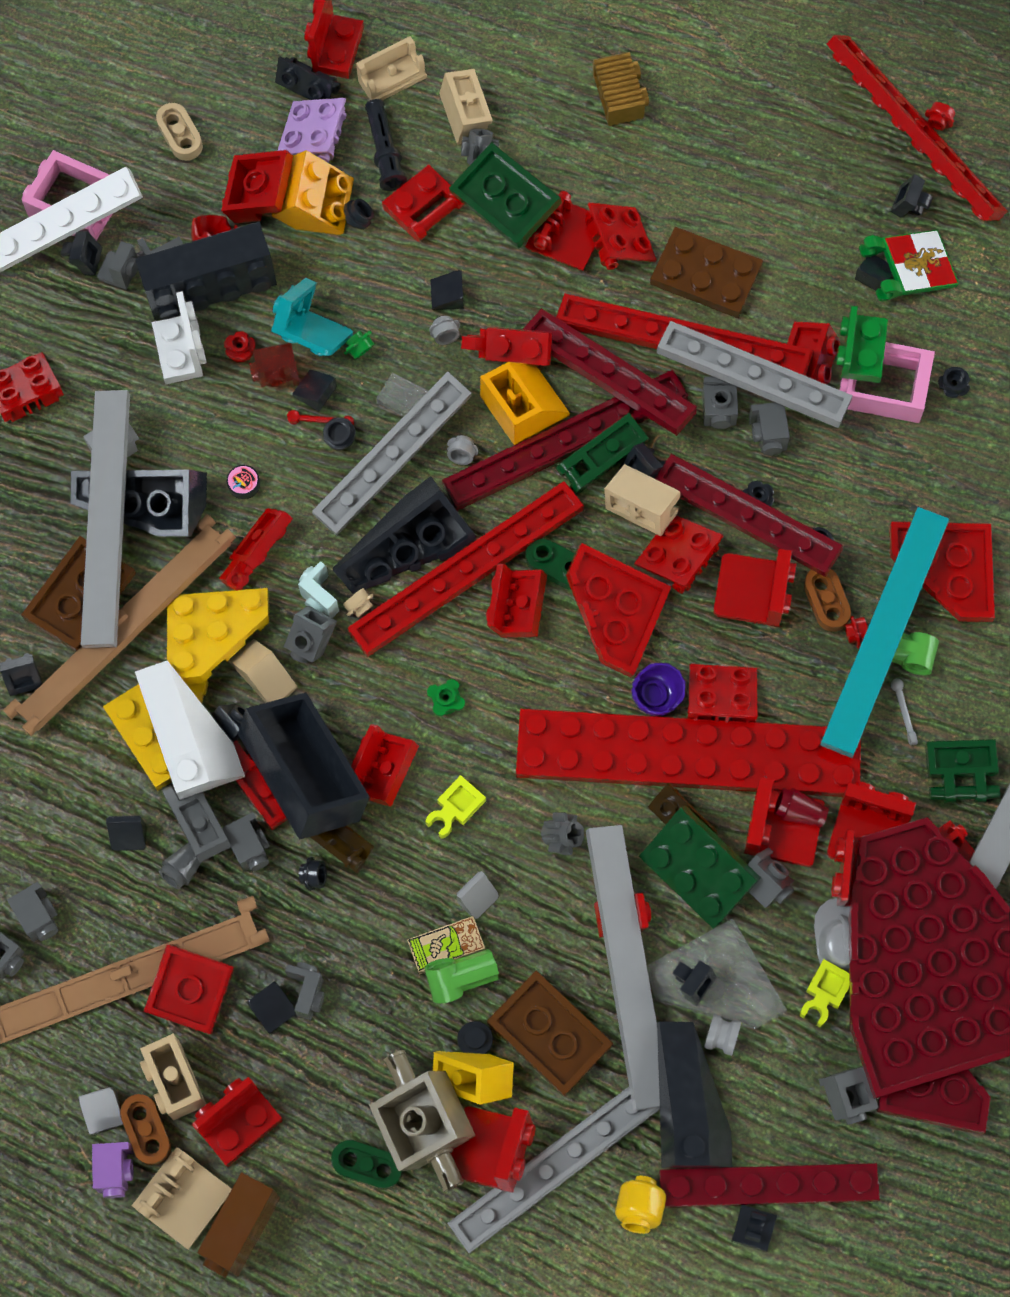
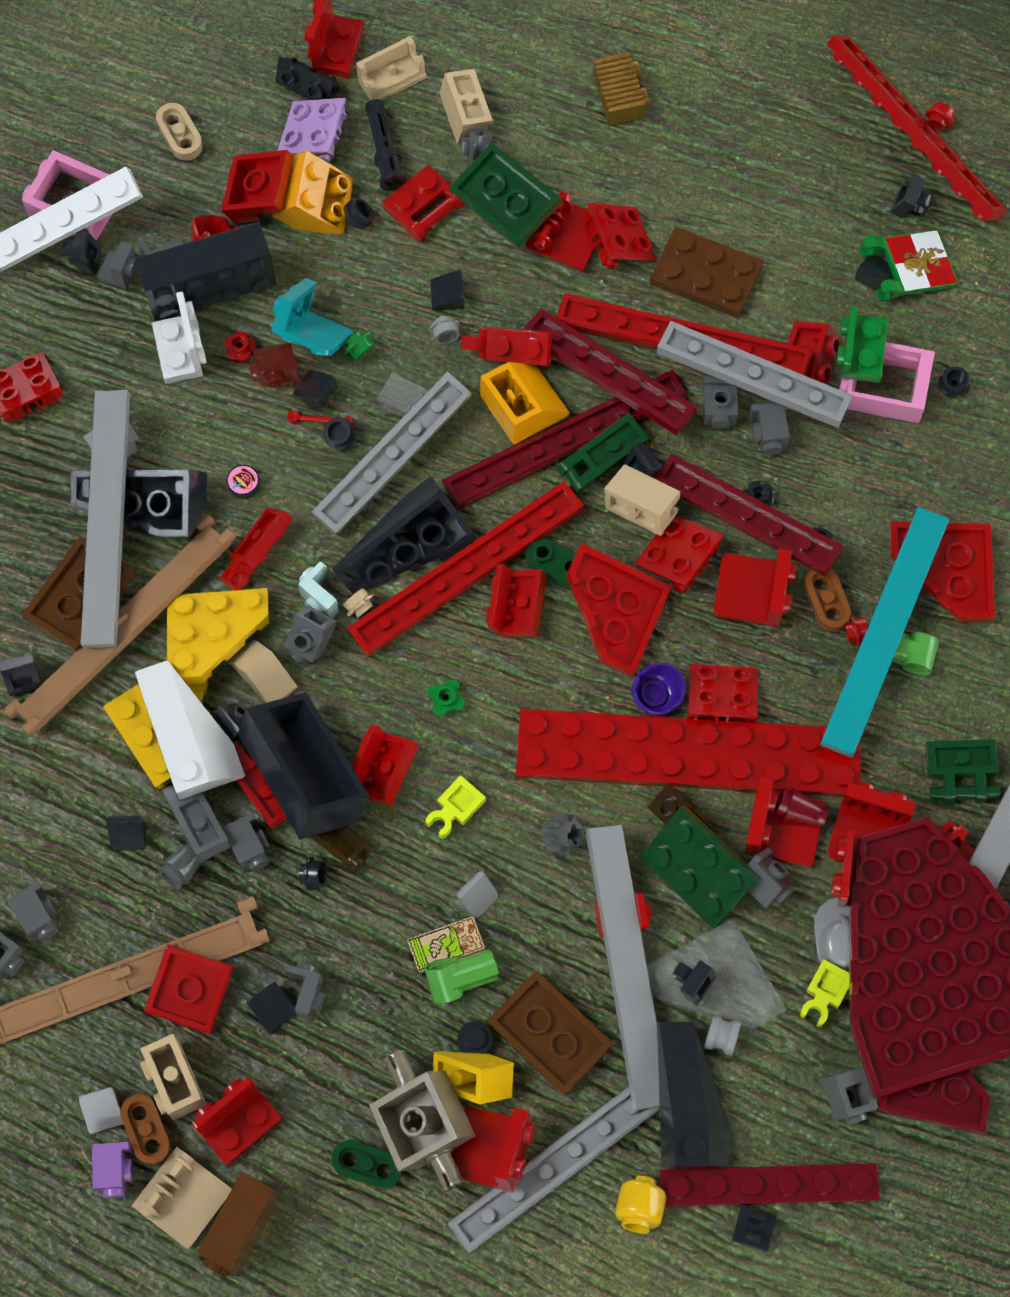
light grey plate [447,435,478,465] -> none
light grey hinge [890,678,918,746] -> none

